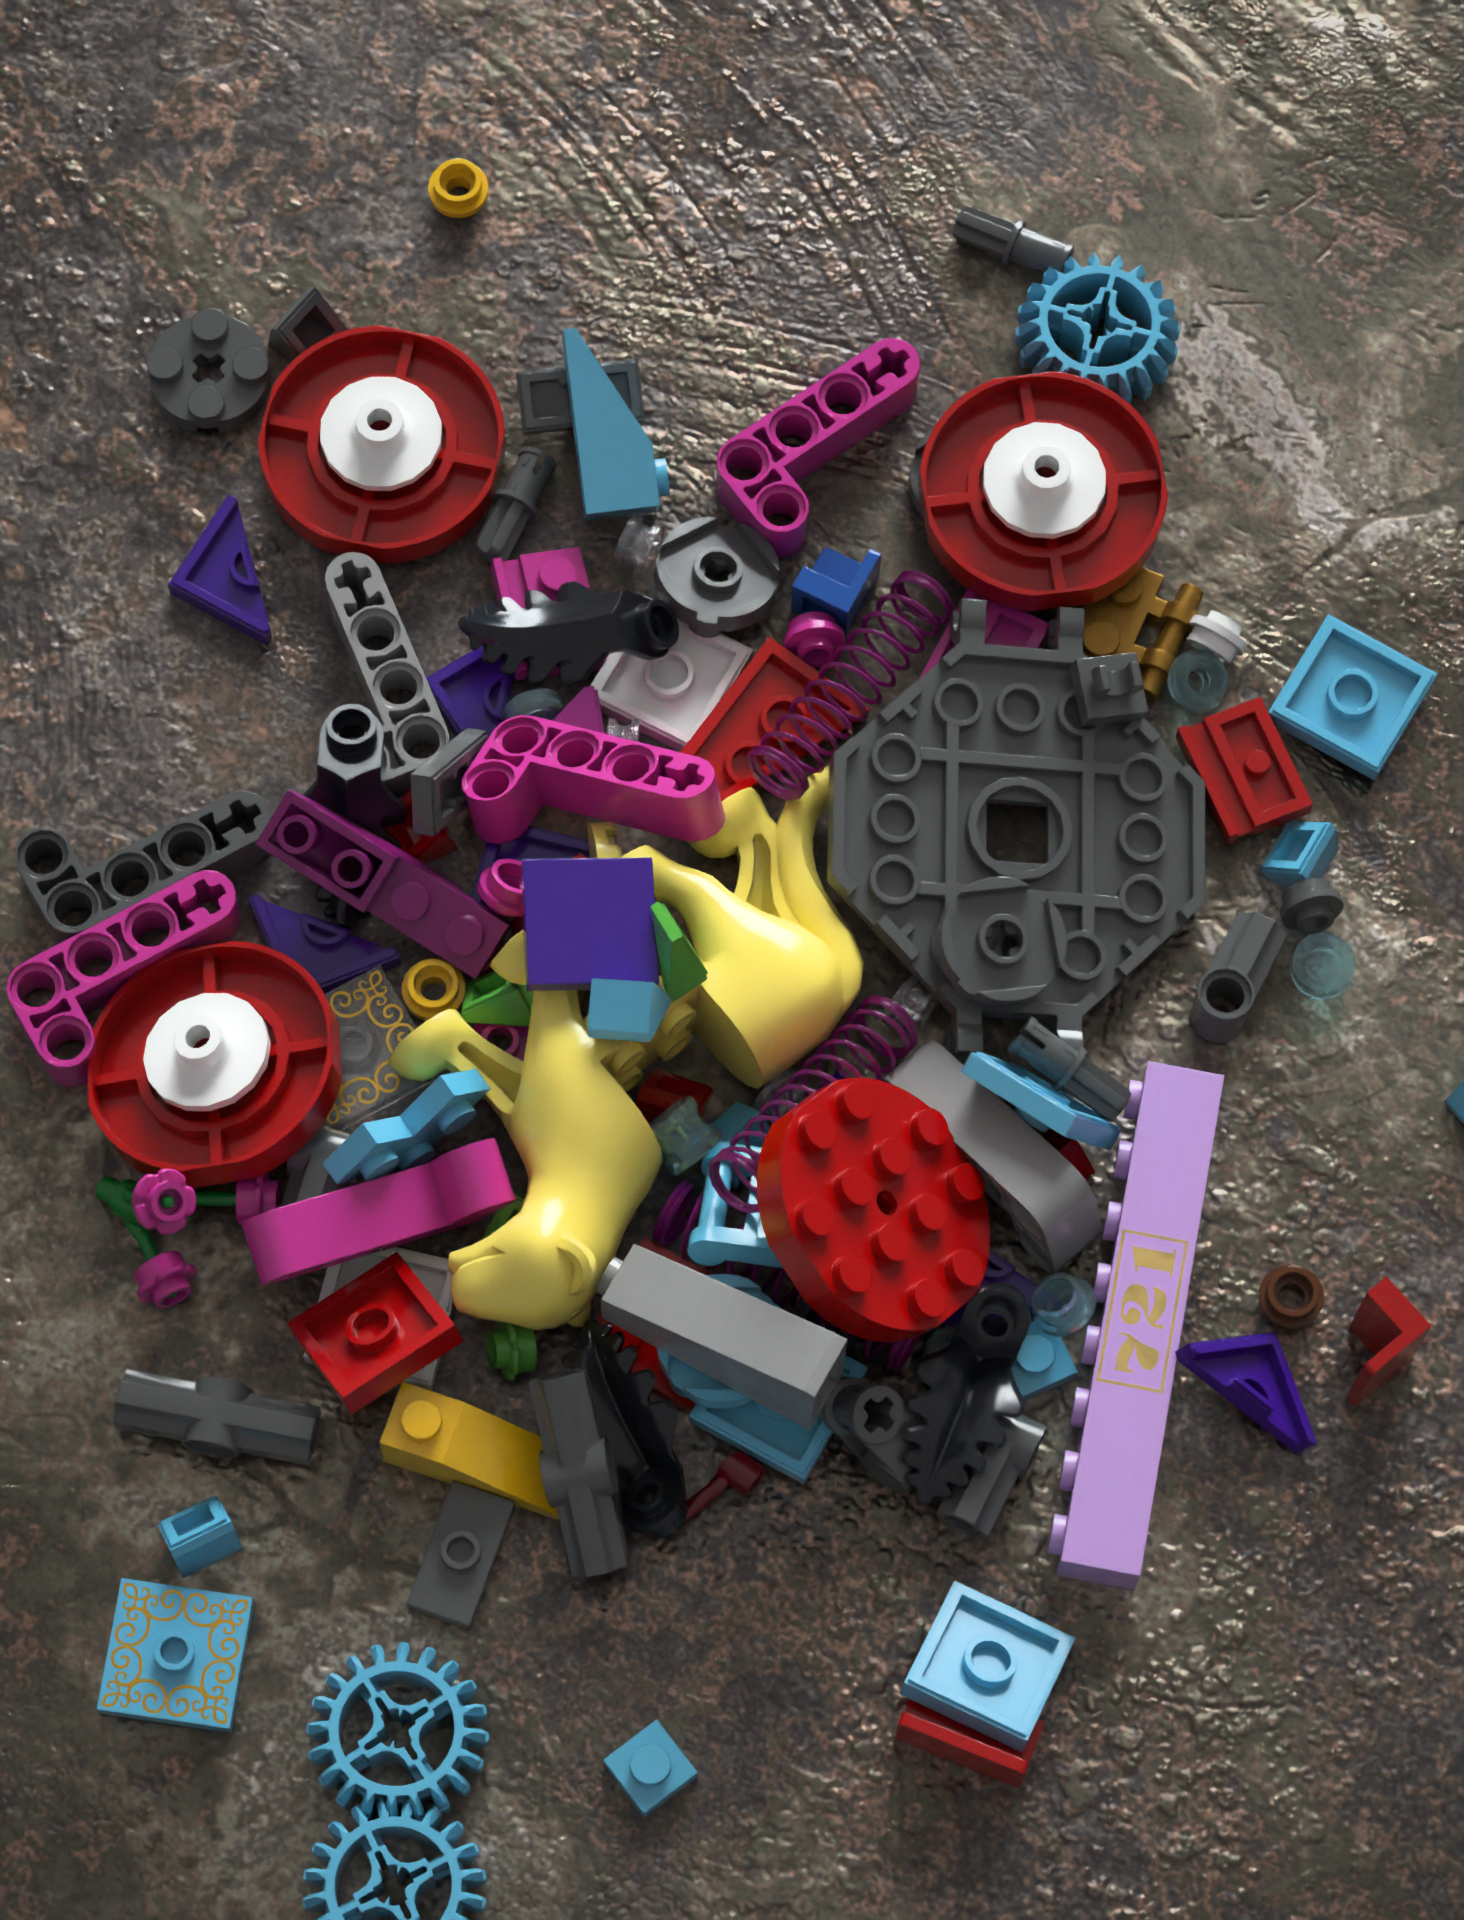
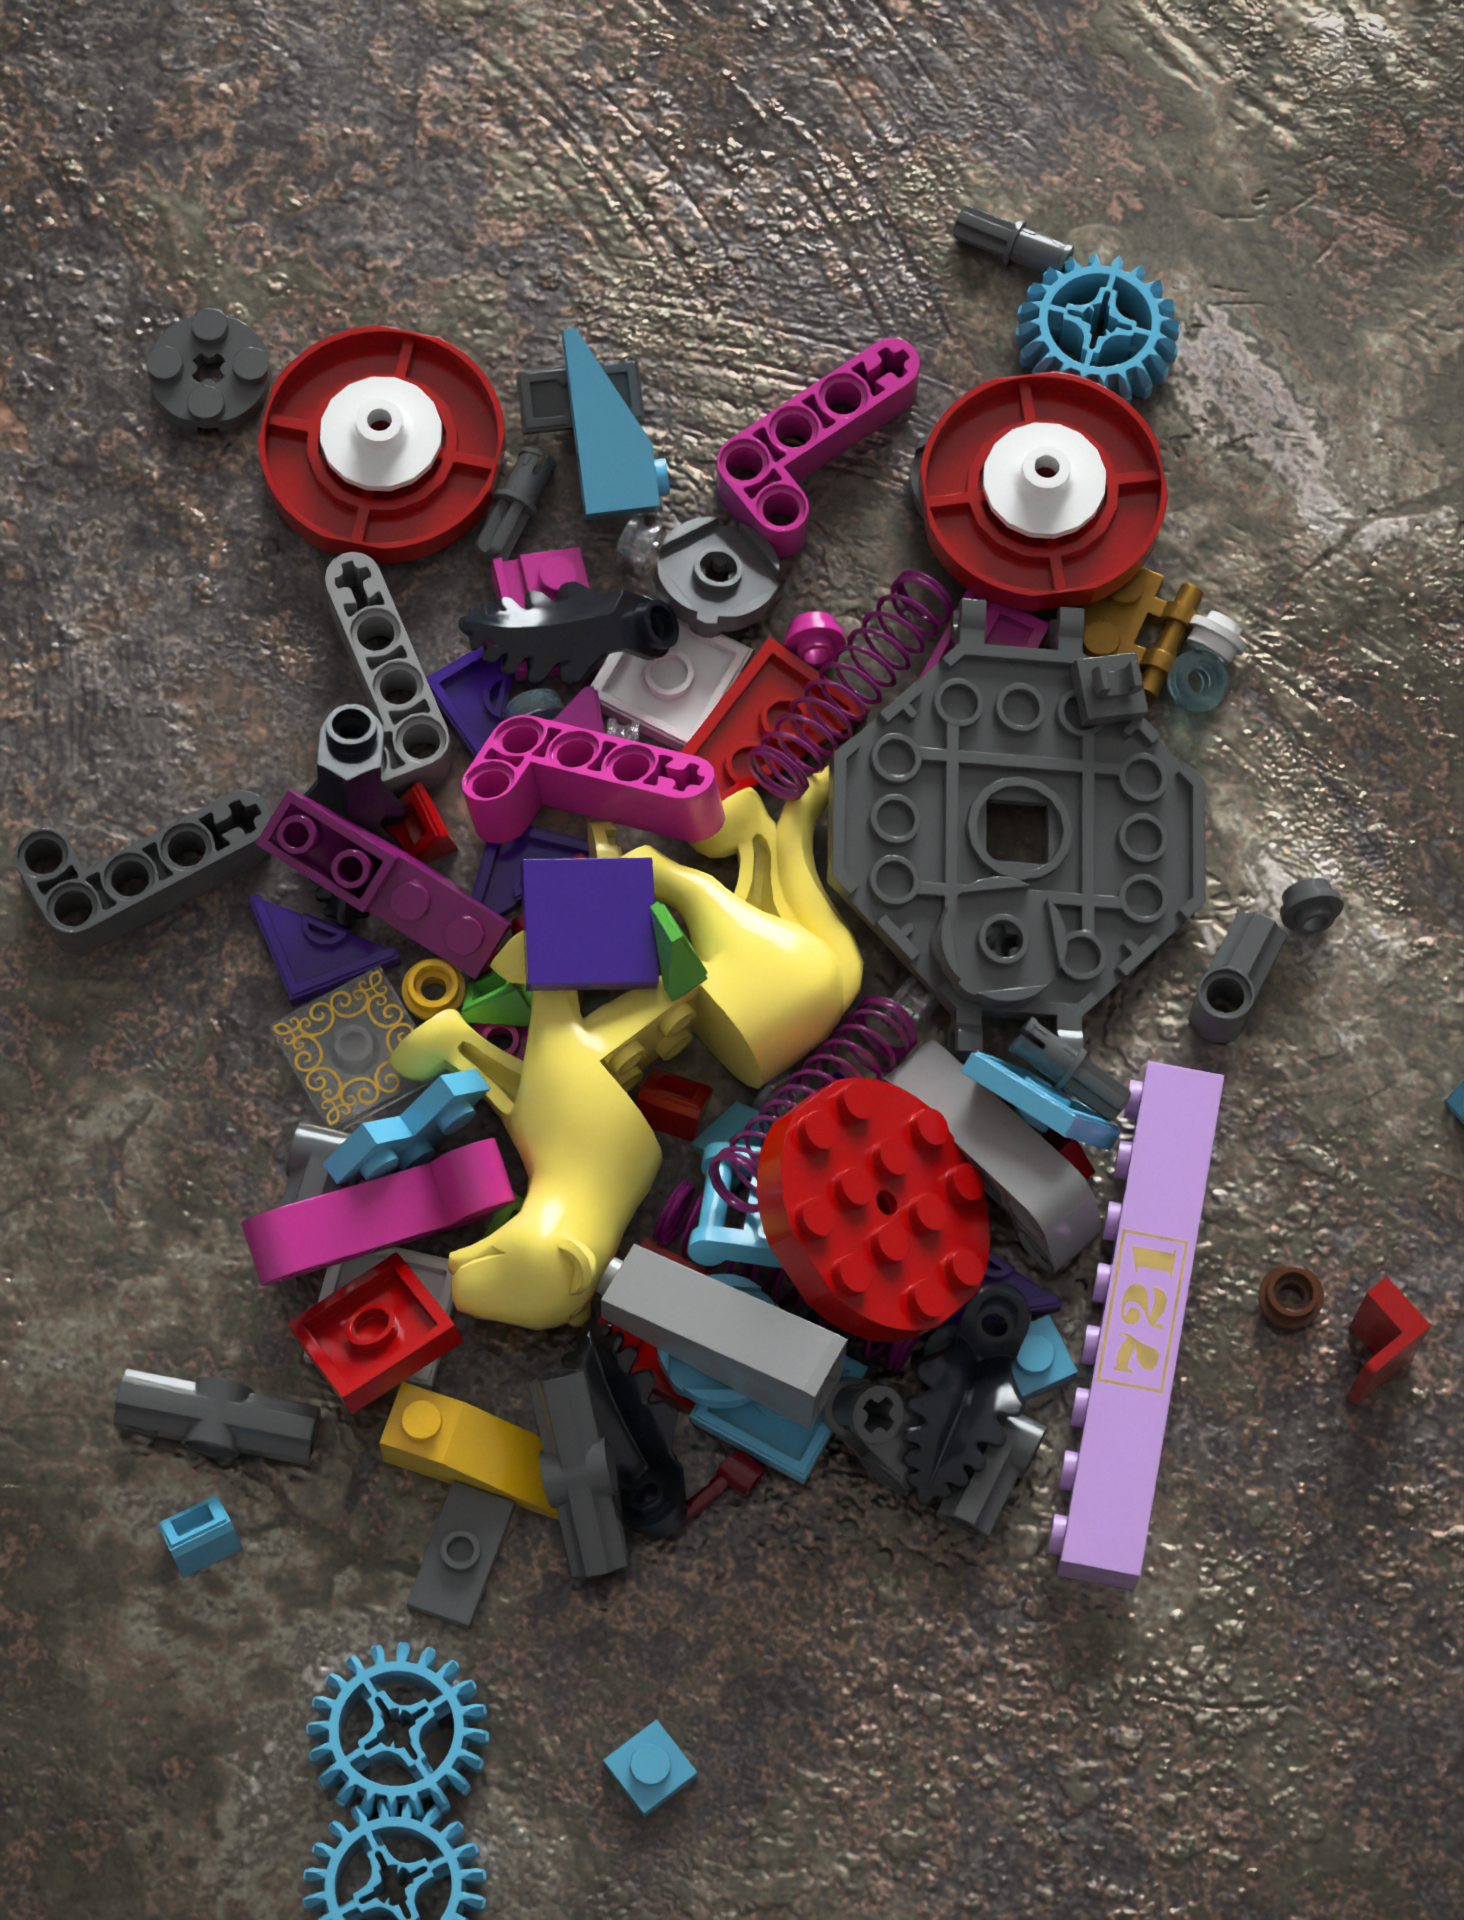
dark pink beam [6,870,241,1087] -> none
red piece [87,941,342,1188] -> none
dark pink plant [96,1168,282,1309] -> none
medium azure plate [97,1578,255,1733] -> none
dark purple tile [168,494,272,646] -> none
dark grey slope [268,286,348,362] -> none
dark grey plate [410,728,488,836] -> none
yellow plate [428,158,489,218] -> none
dark pink plate [477,859,523,917] -> none
bright green plate [486,1322,537,1381] -> none
medium azure slope [587,978,671,1042] -> none
clear light blue wheel [649,1094,723,1176] -> none
blue panel [791,548,882,638] -> none
red panel [894,1699,1045,1789] -> none
medium azure plate [900,1580,1075,1753] -> none
clear light blue plate [1031,1272,1096,1337] -> none
red plate [1175,696,1313,845] -> none
dark purple tile [1175,1332,1317,1453] -> none
medium azure slope [1260,821,1338,889] -> none
medium azure plate [1268,614,1437,781] -> none
clear light blue tile [1290,932,1356,1000] -> none

